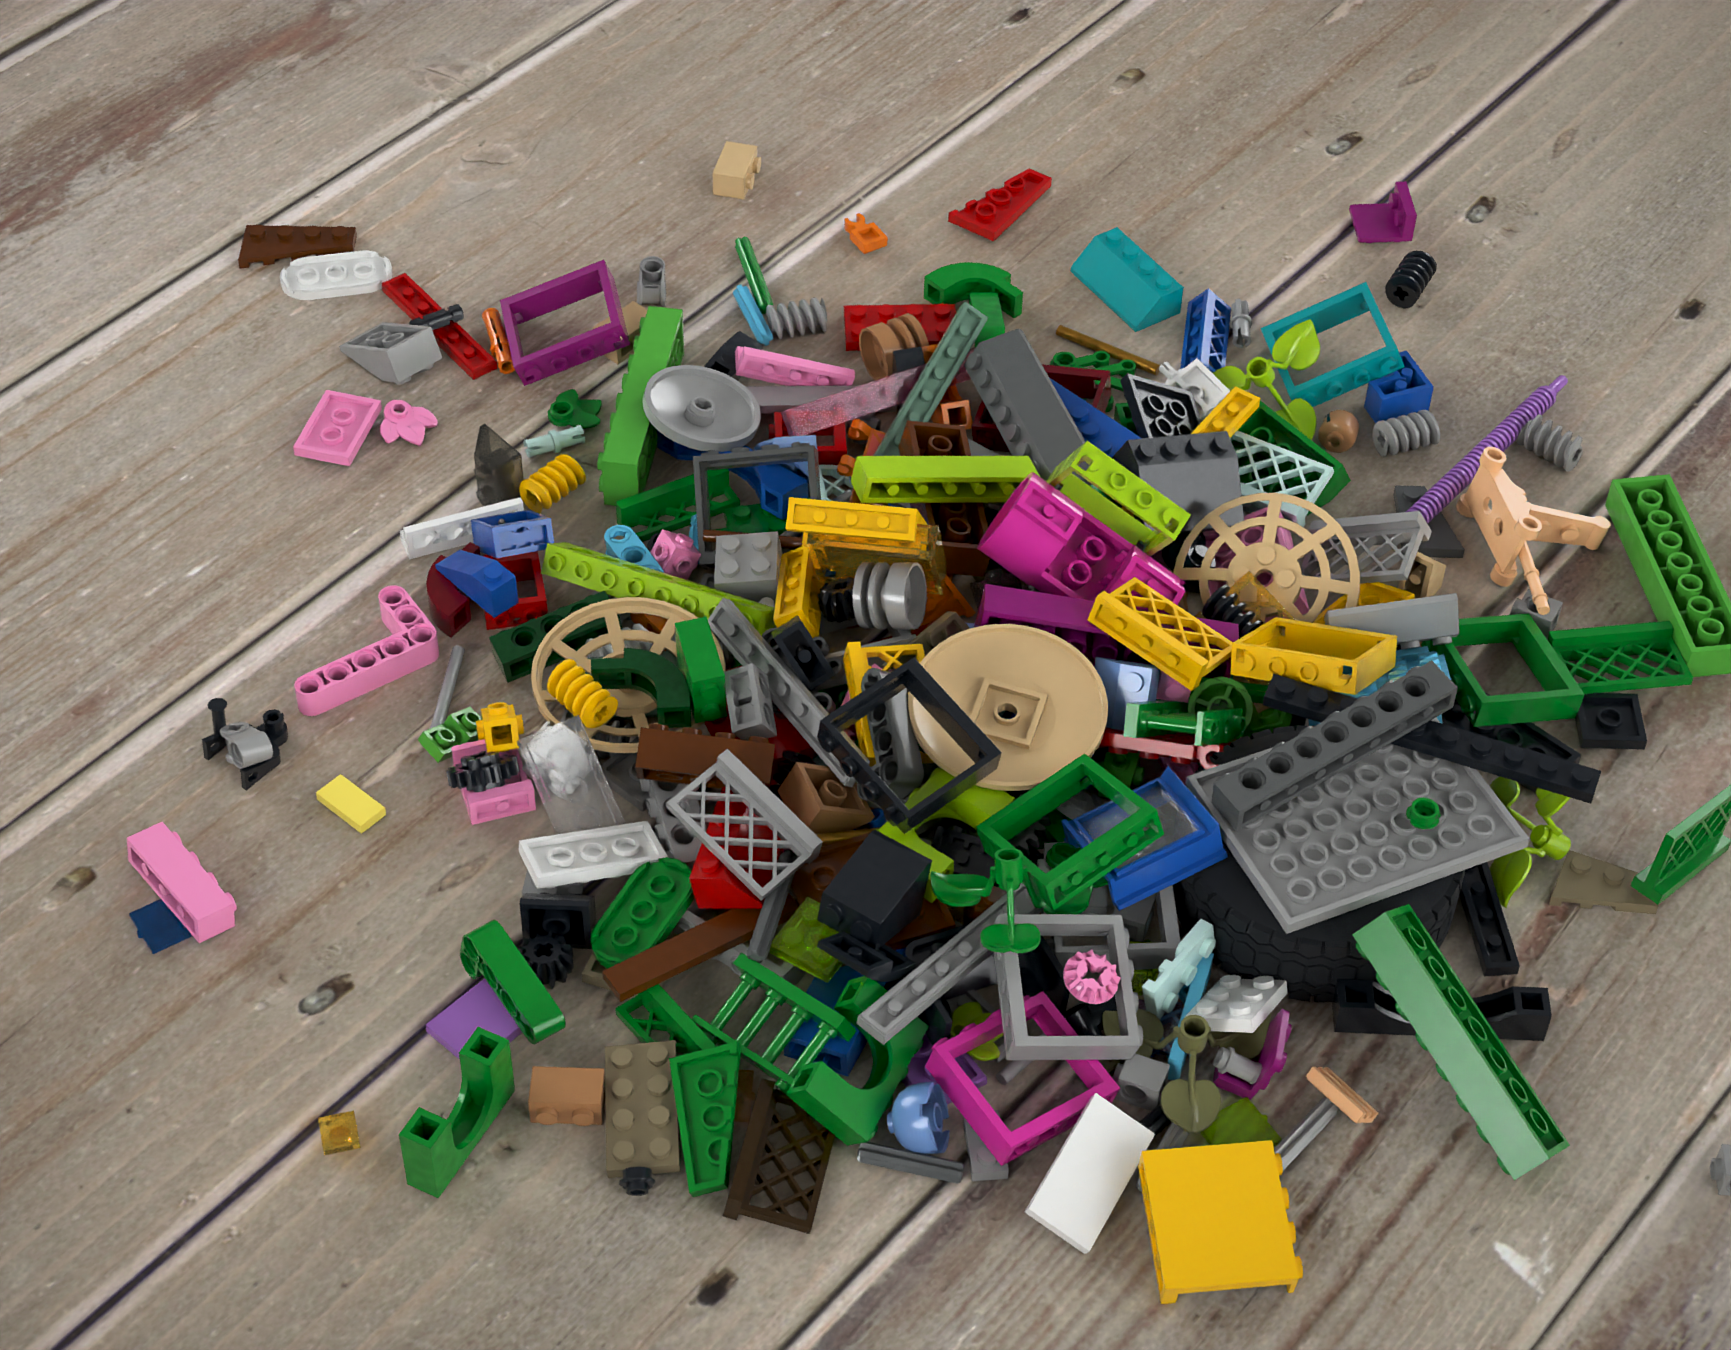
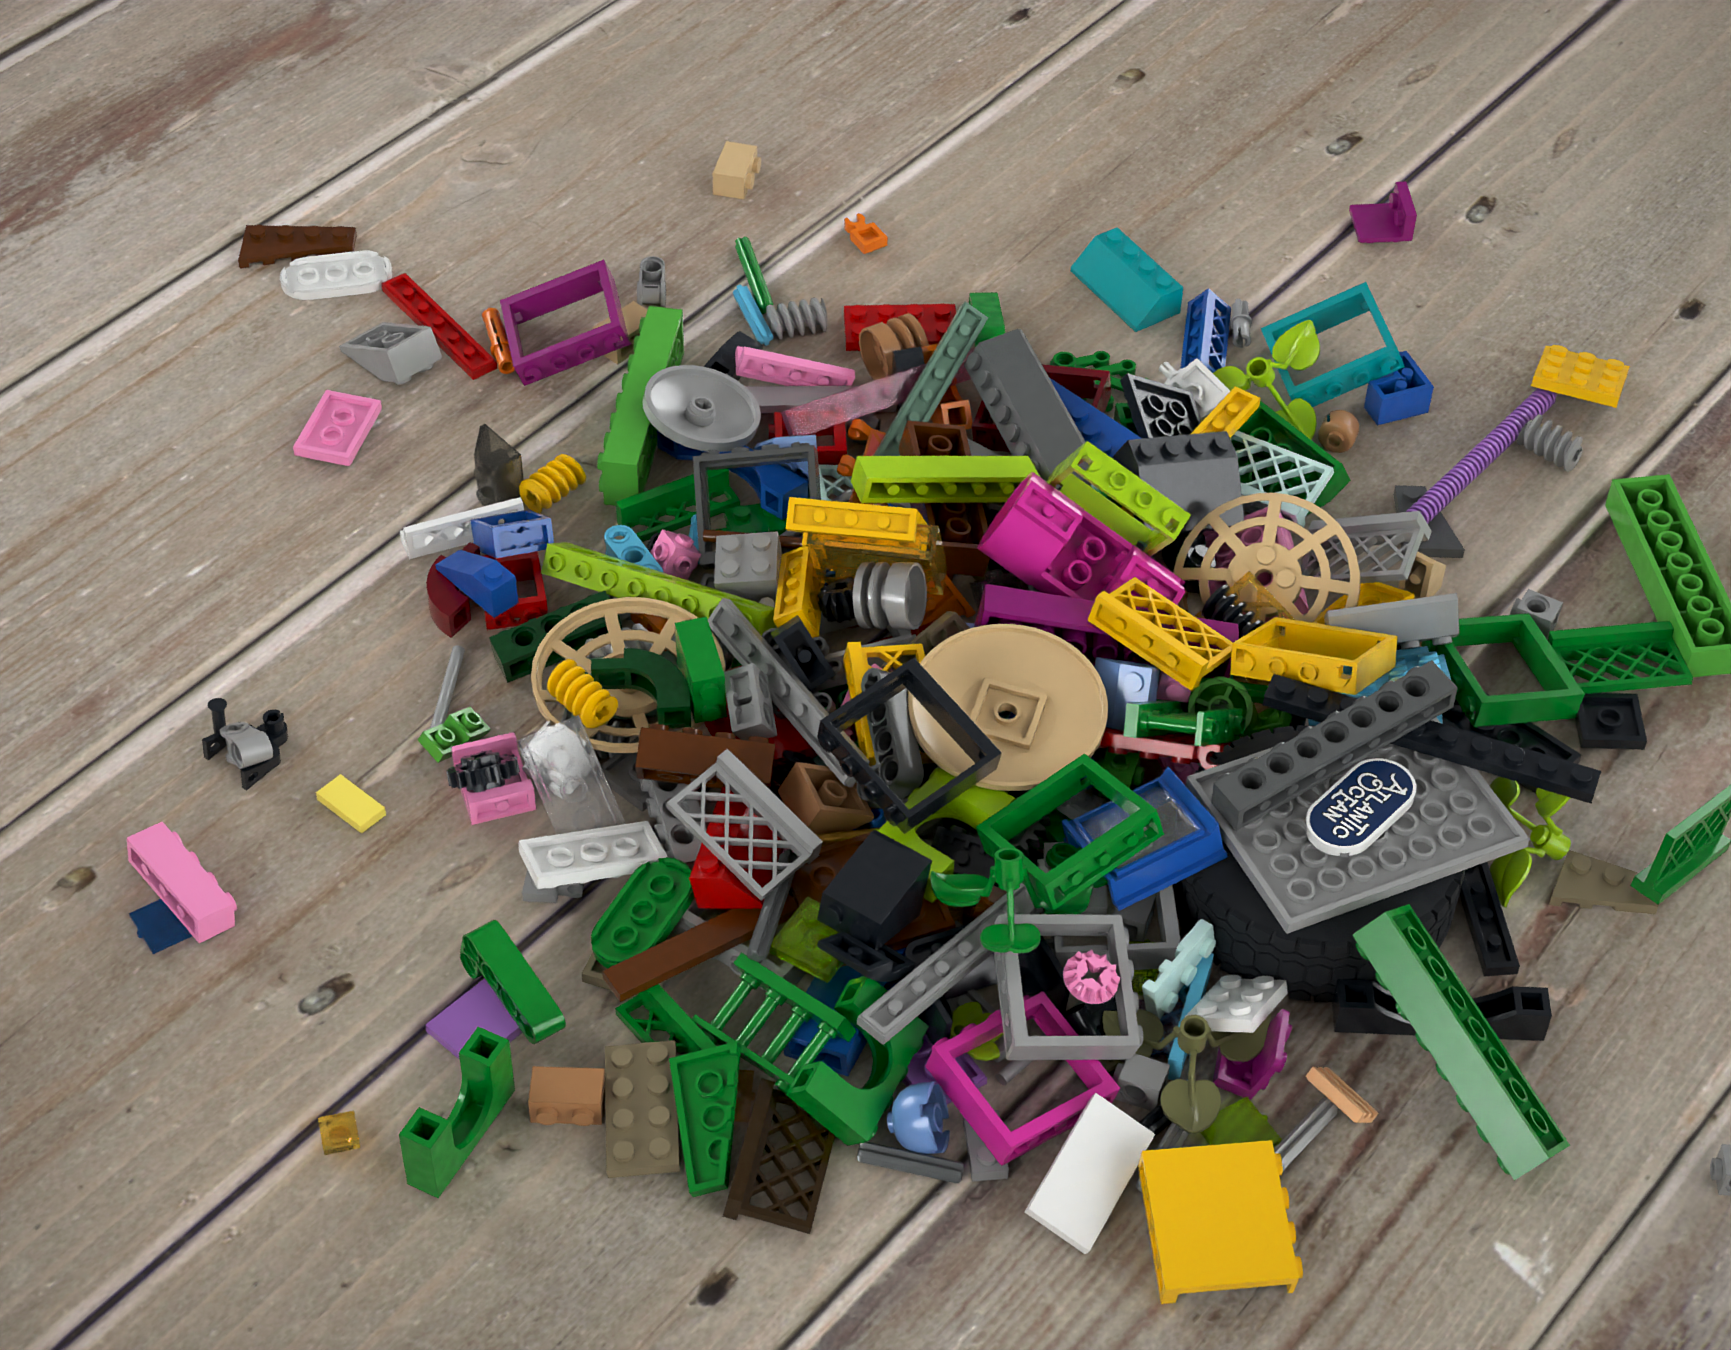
bright pink beam [294,585,439,716] -> none
bright pink plate [380,400,438,446] -> none
black axle [409,304,464,331] -> none
yellow brick [476,702,524,753] -> none
black gear [518,930,574,989] -> none
black slope [519,893,596,949] -> none
light aqua pin [523,425,585,458] -> none
green plate [548,389,602,429] -> none
black plate [619,1167,656,1196] -> none
green arch [924,262,1023,318] -> none
red wing [948,168,1052,241] -> none
pearl gold bar [1056,325,1160,376] -> none
light grey pin [1213,1046,1262,1085] -> none
light grey piece [1373,409,1440,457] -> none
black piece [1385,250,1437,309] -> none
green plate [1406,798,1441,829] -> none
light nougat piece [1456,447,1611,615] -> none
none -> tile [1305,758,1416,856]
none -> yellow plate [1531,345,1630,408]

